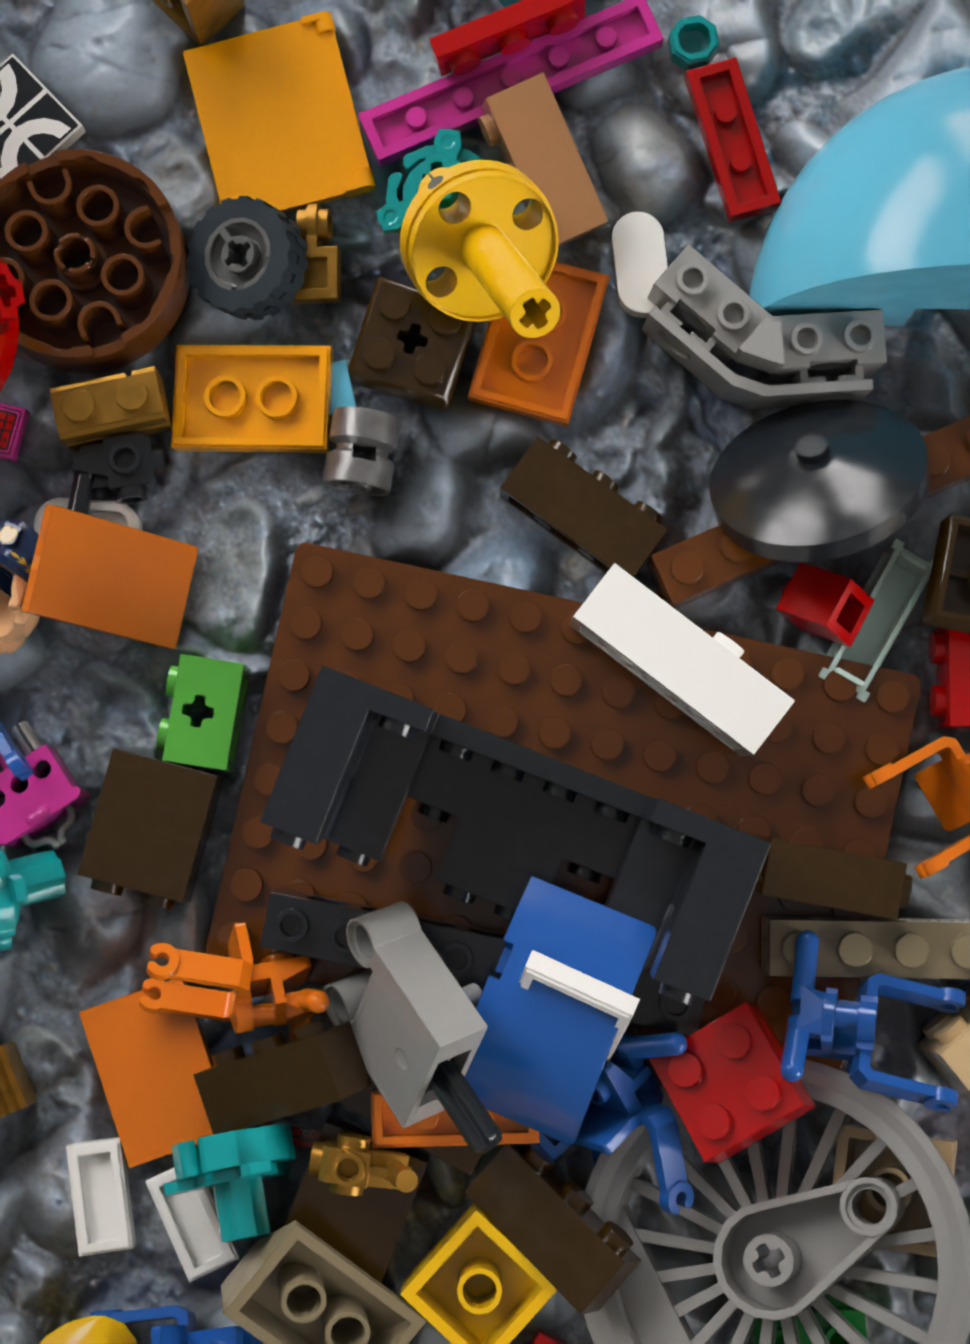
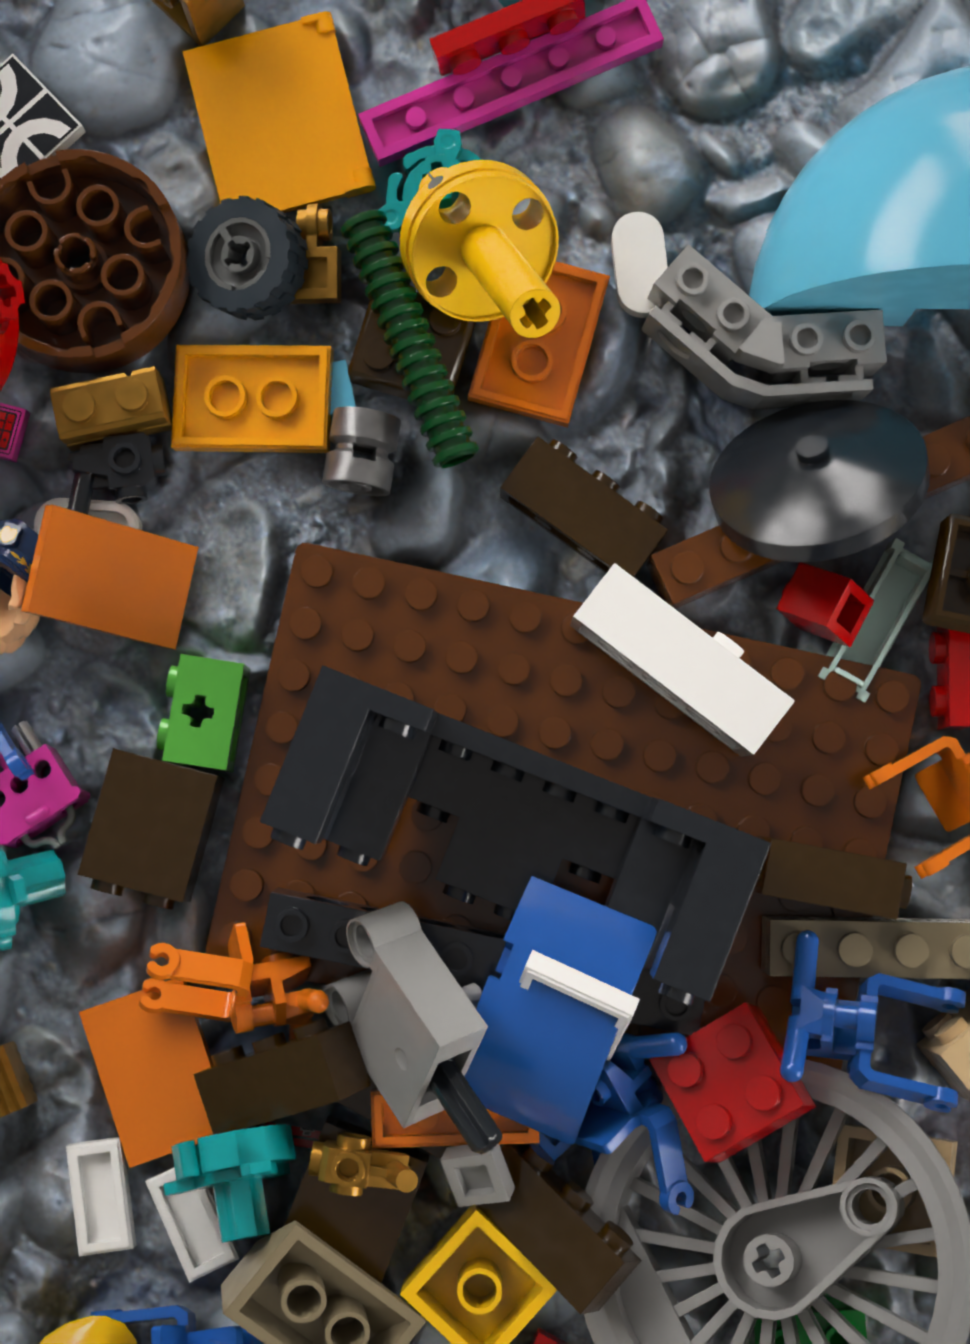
medium nougat brick [478,72,608,247] -> none
teal tile [667,15,720,71] -> none
red plate [684,57,781,223] -> none
none -> dark green piece [340,210,479,469]
none -> light grey plate [440,1143,515,1207]

